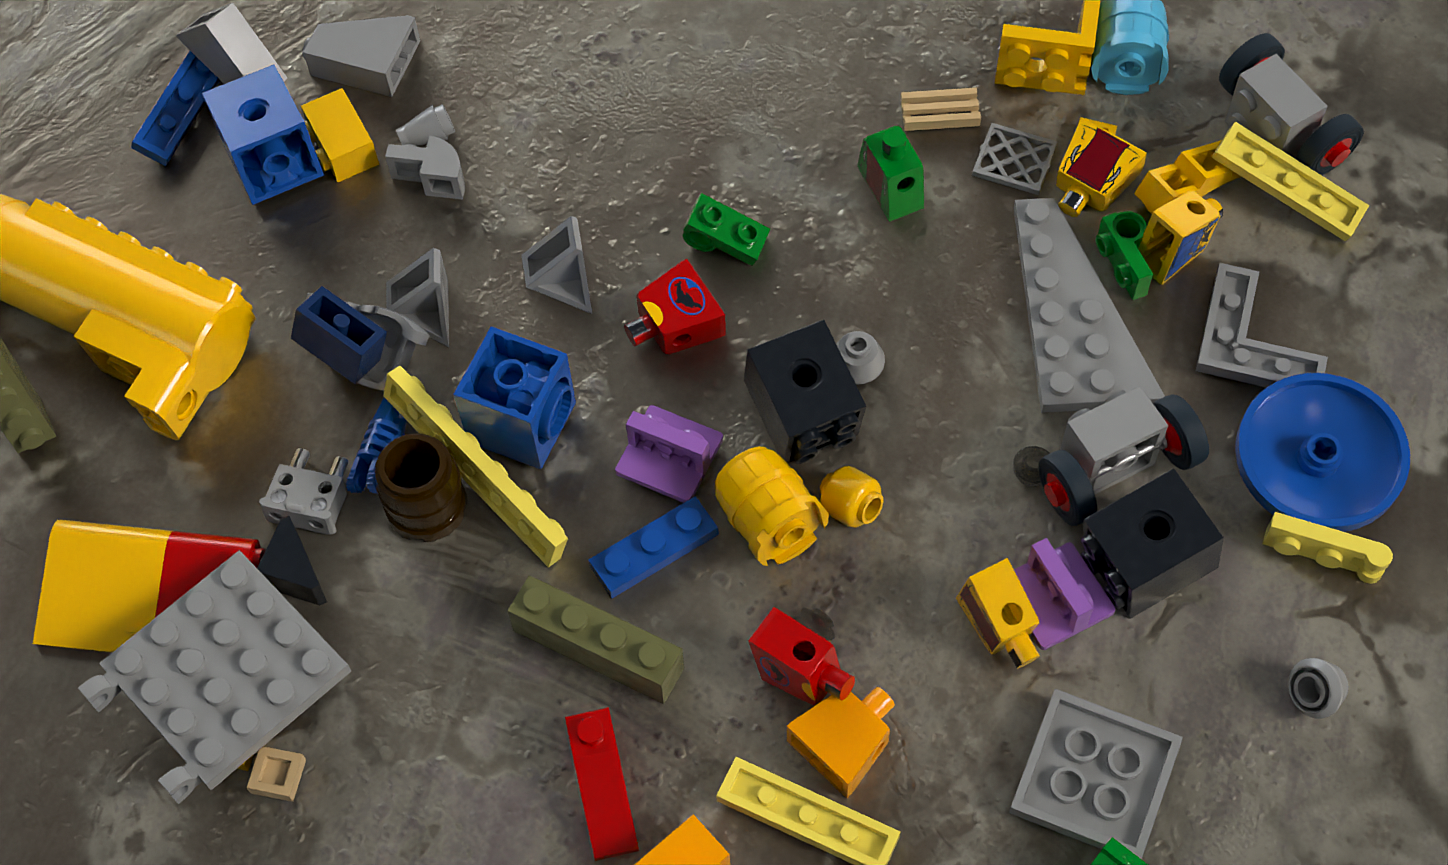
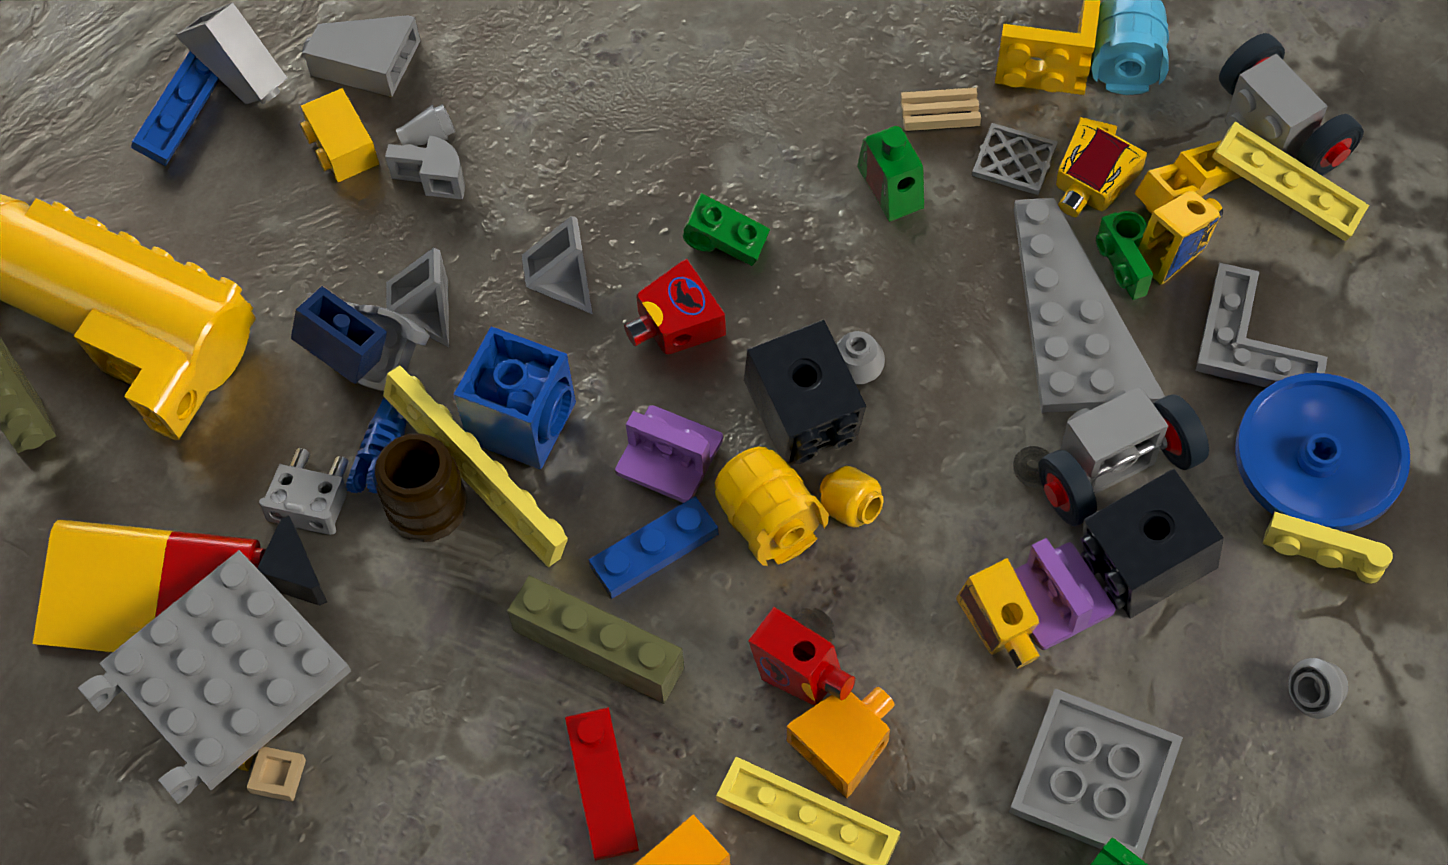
blue brick [202,64,324,205] -> none

